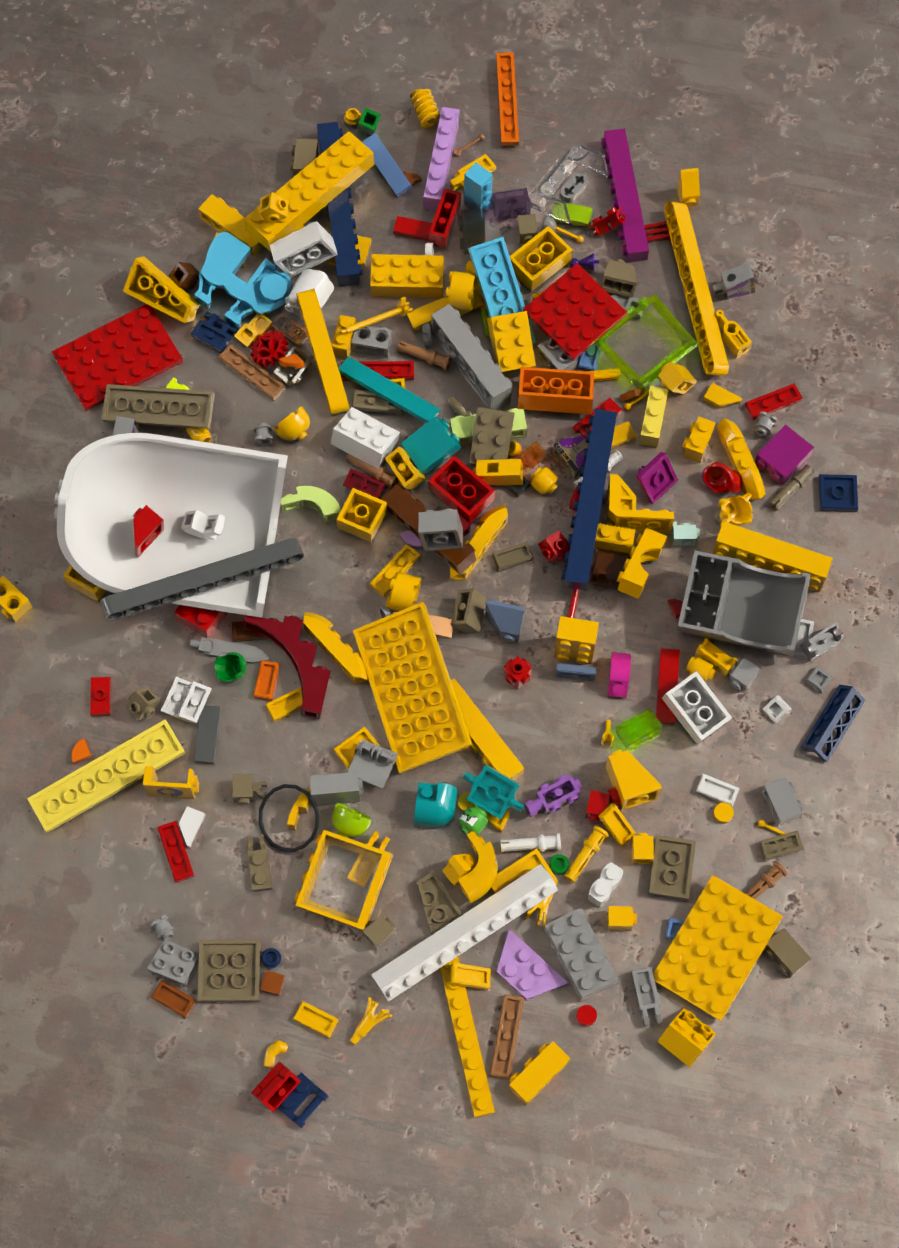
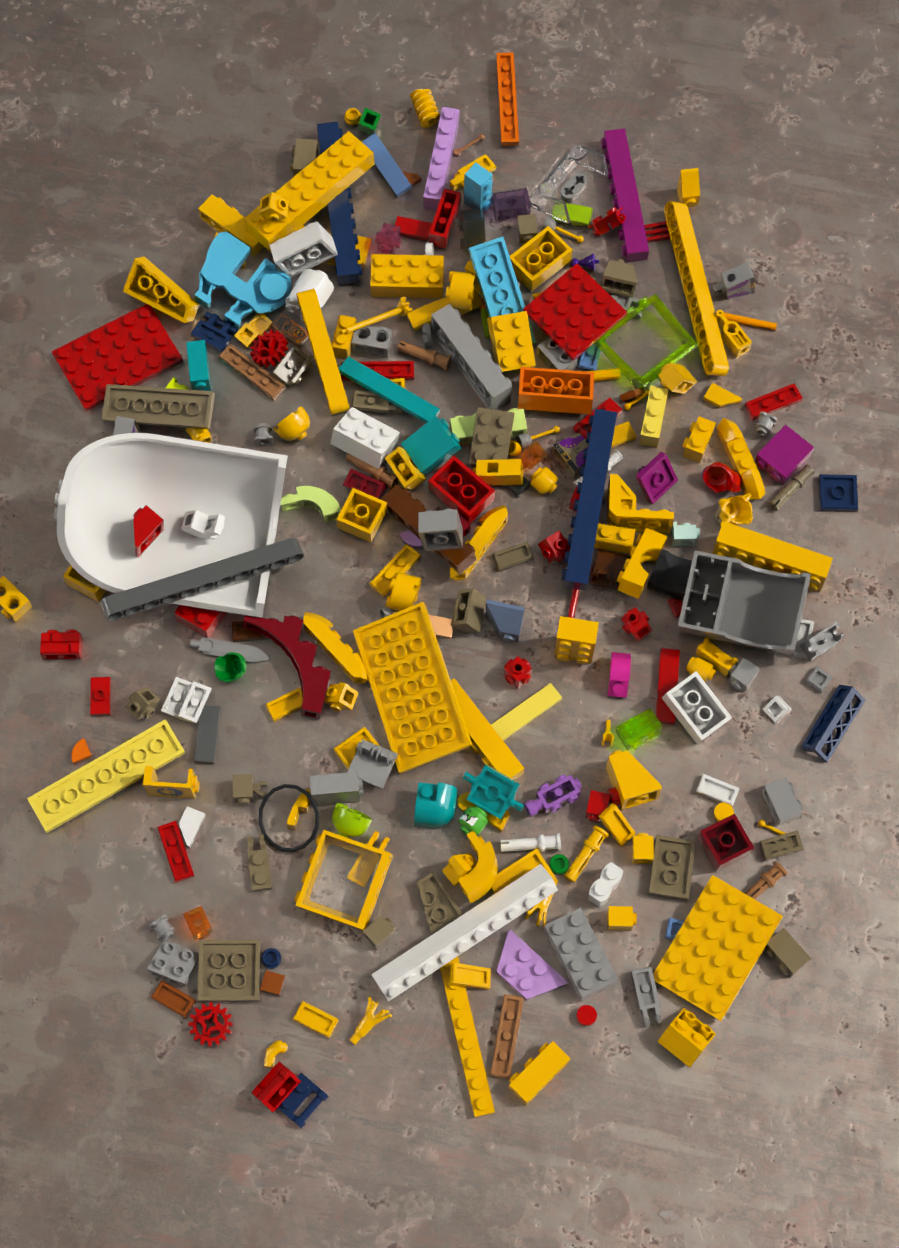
reddish brown brick [168,262,199,289] -> none
orange tile [253,660,280,701] -> none
orange tile [279,353,304,369] -> none
dark tan arm [449,397,472,417] -> none
sand blue tile [556,663,596,681] -> none
none -> red brick [40,629,83,660]
none -> clear orange brick [183,905,213,940]
none -> teal brick [186,340,212,391]
none -> red gear [188,1002,233,1048]
none -> yellow brick [324,682,359,712]
none -> clear pink brick [375,223,402,254]
none -> light yellow tile [491,683,562,741]
none -> hinge [516,426,560,449]
none -> red brick [620,607,653,642]
none -> black brick [647,549,692,600]
none -> dark red brick [697,814,754,871]
none -> light orange bar [723,313,777,331]

